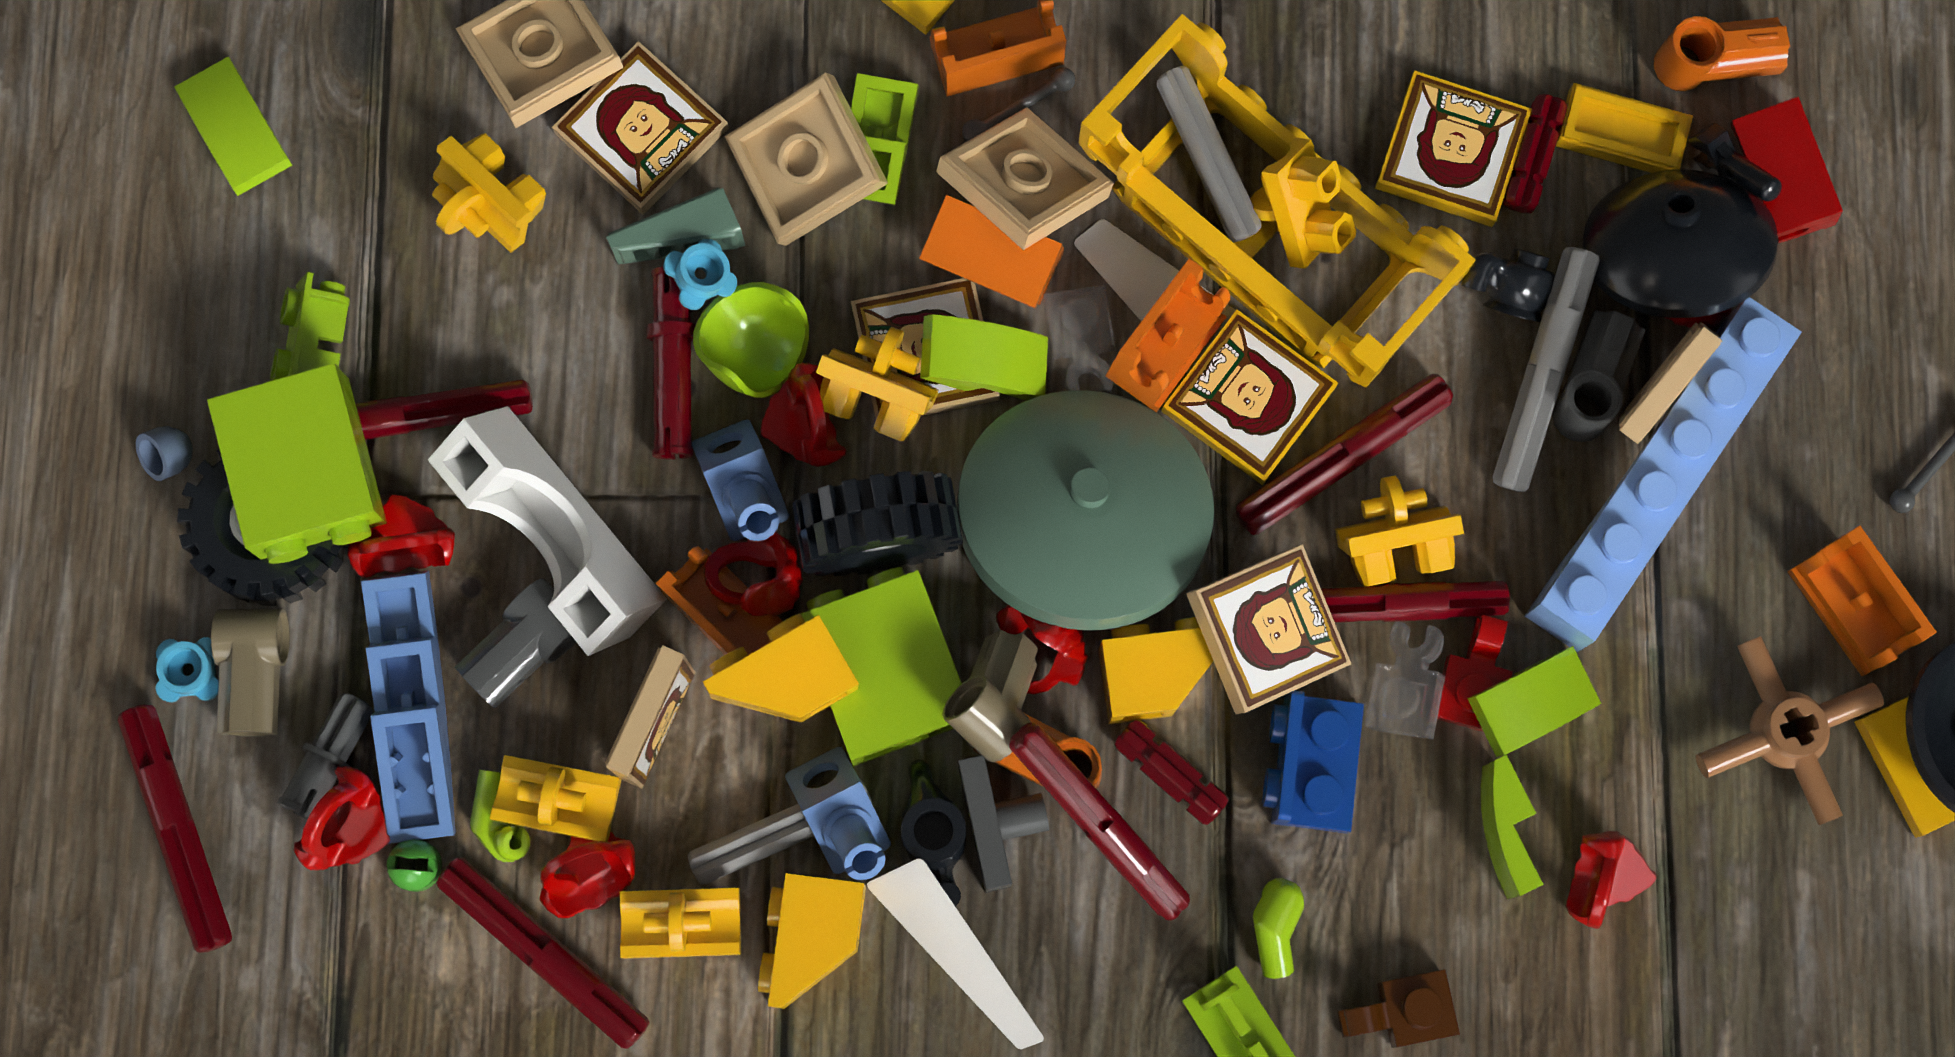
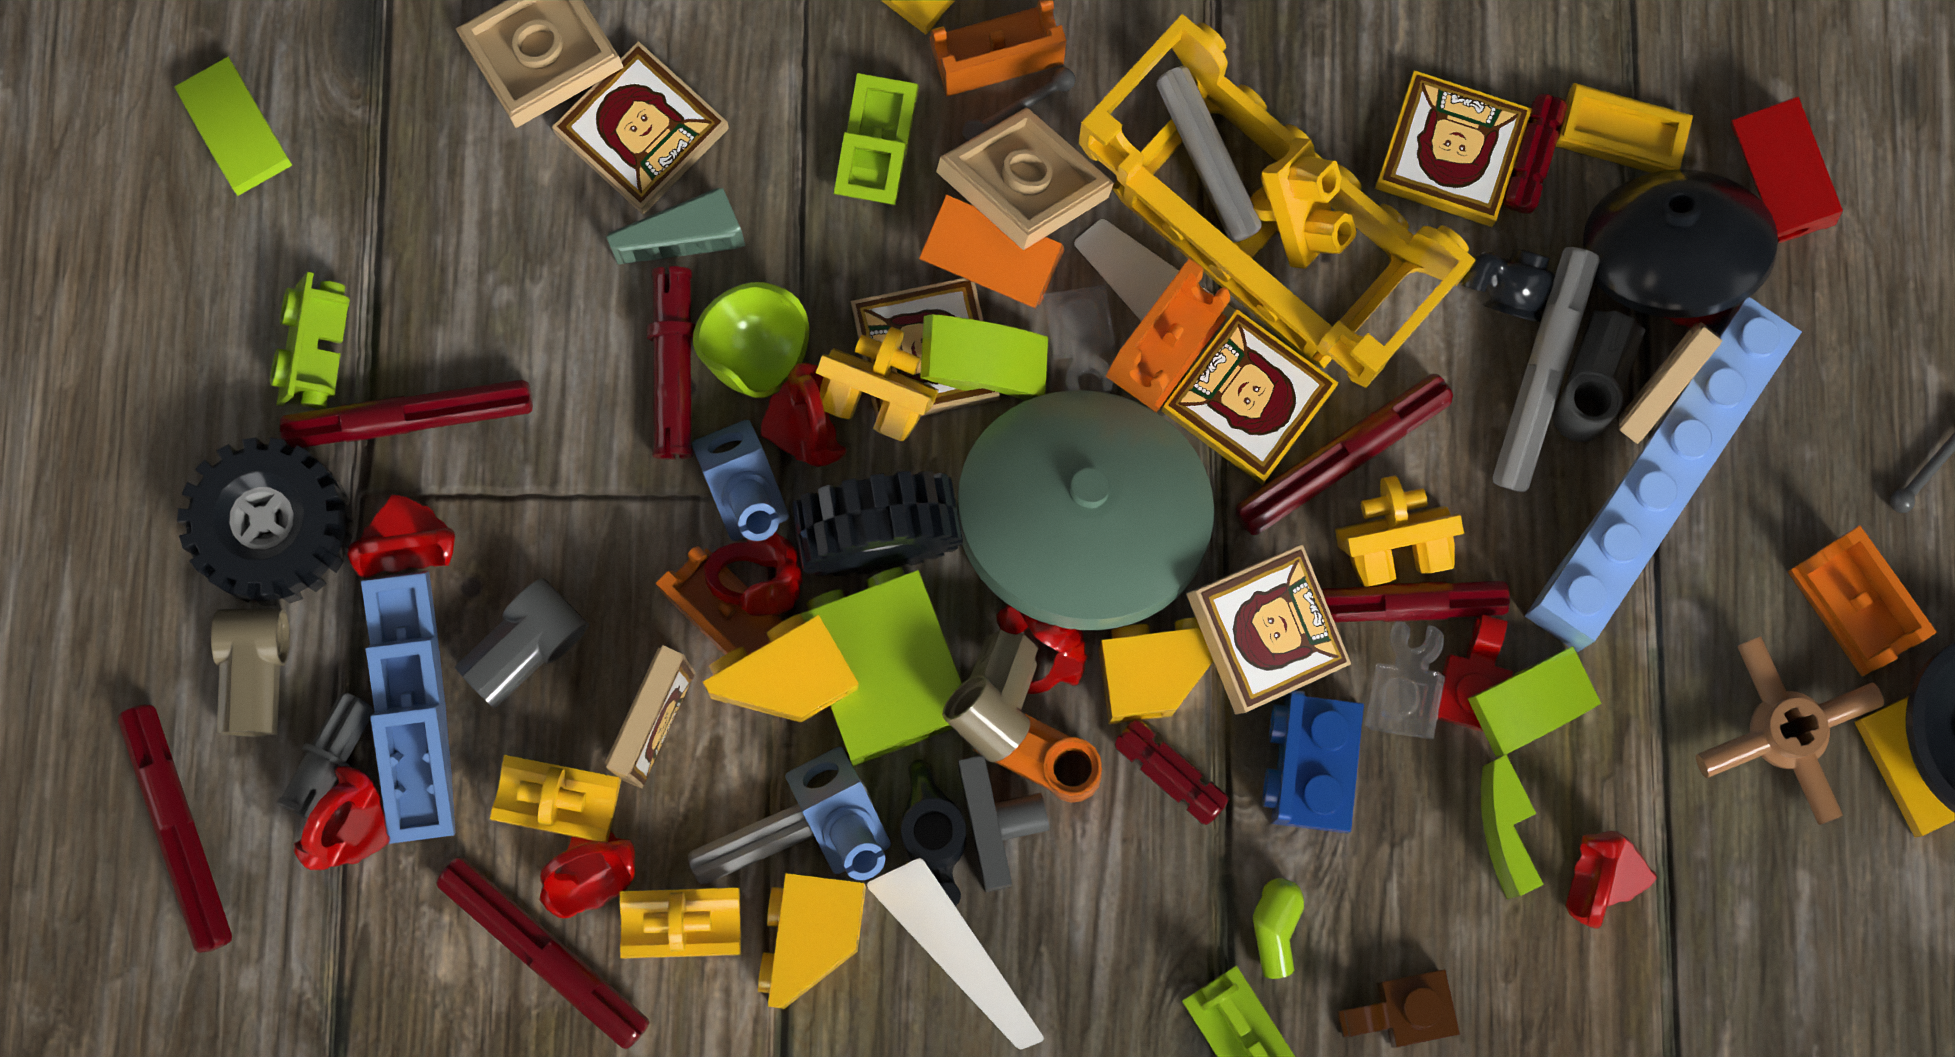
sand blue hinge [136,426,193,481] -> none
medium azure plate [156,637,219,703] -> none
lime brick [207,363,387,564] -> none
bright green hinge [387,839,442,892] -> none
white arch [428,406,667,656] -> none
yellow hips [432,133,546,253] -> none
lime arm [470,769,530,862] -> none
medium azure plate [663,239,737,310] -> none
tan tile [725,72,888,246] -> none
dark red axle [1009,722,1190,921] -> none
orange piece [1654,16,1790,91] -> none
black bar [1687,123,1782,201] -> none

